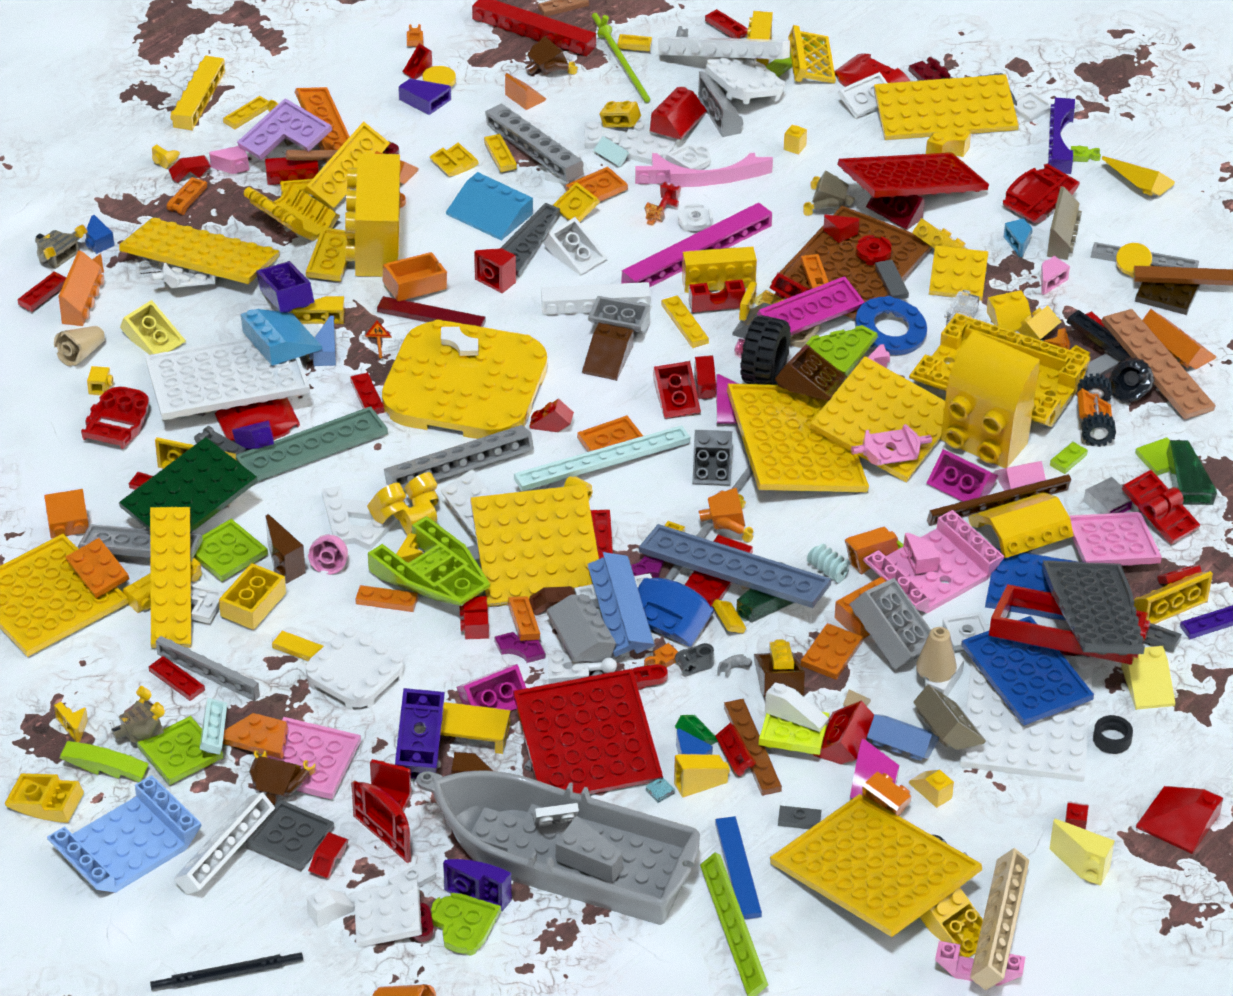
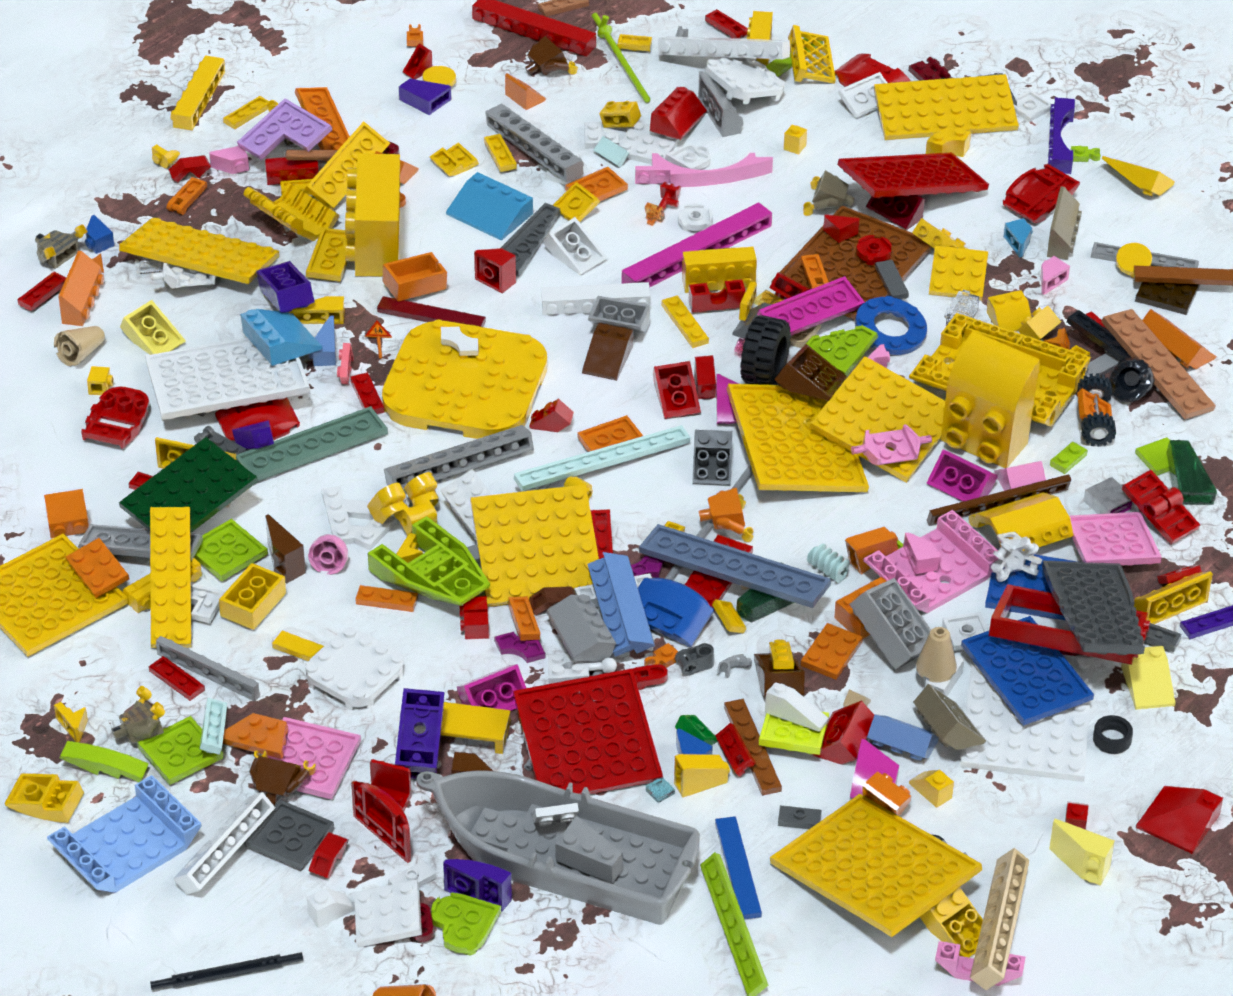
none -> coral wing [337,343,354,384]
none -> white piece [991,532,1042,582]

